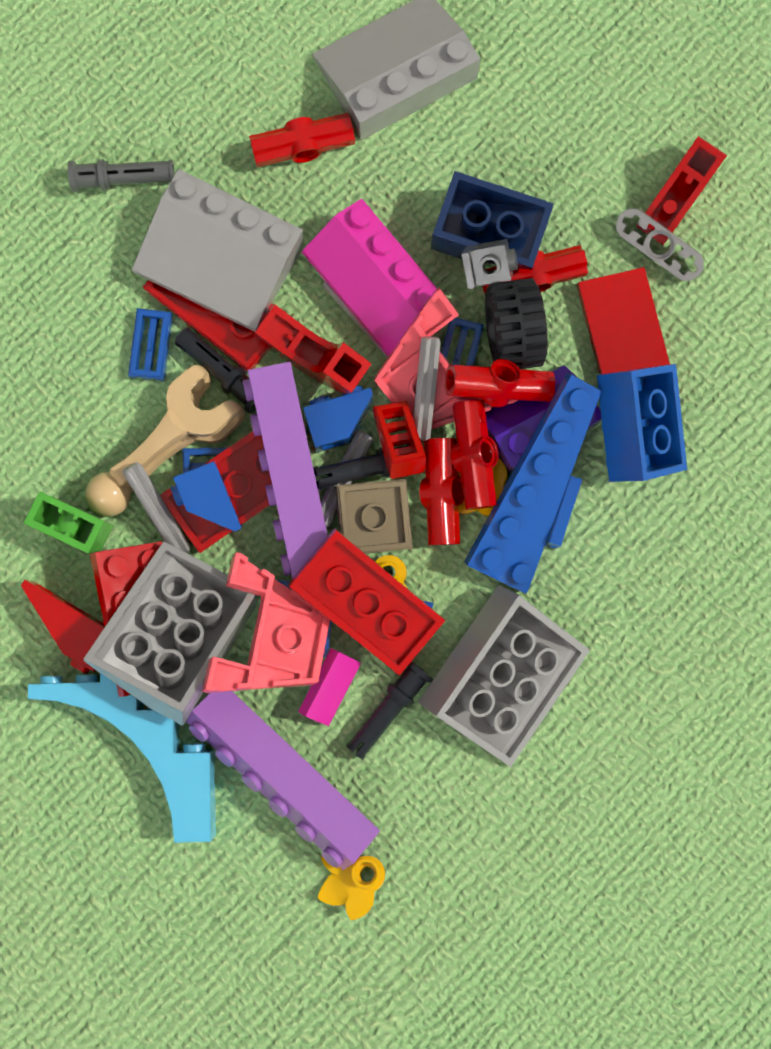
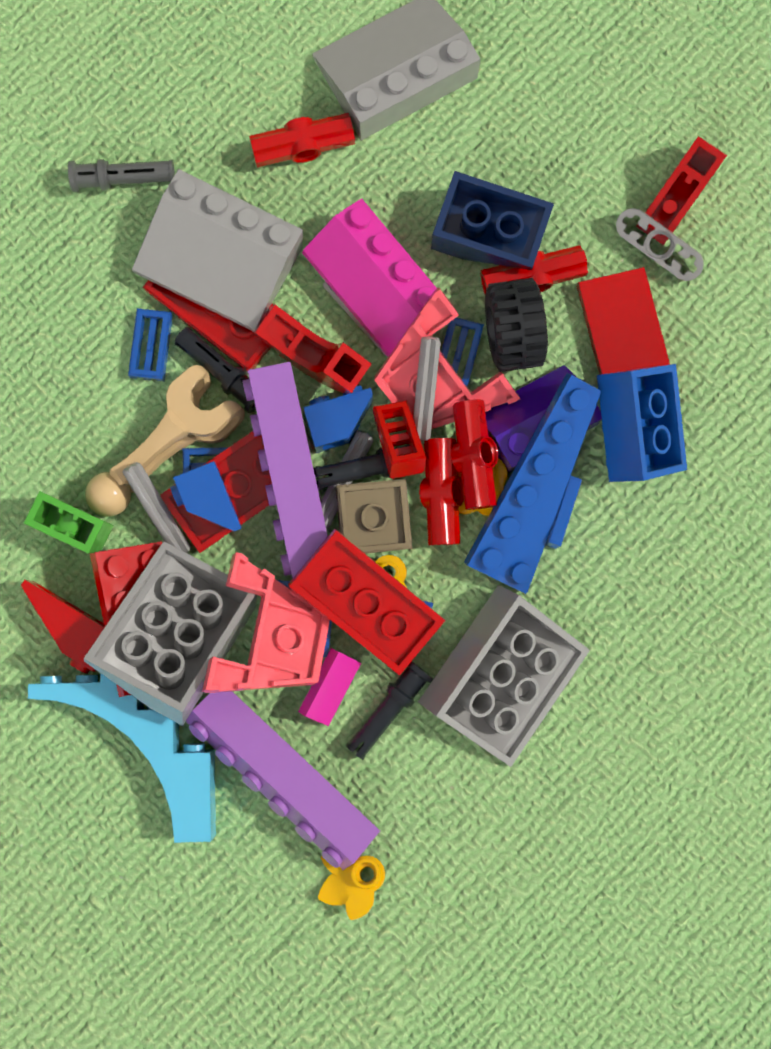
red piece [444,359,556,407] -> none
brick [462,239,518,289] -> none

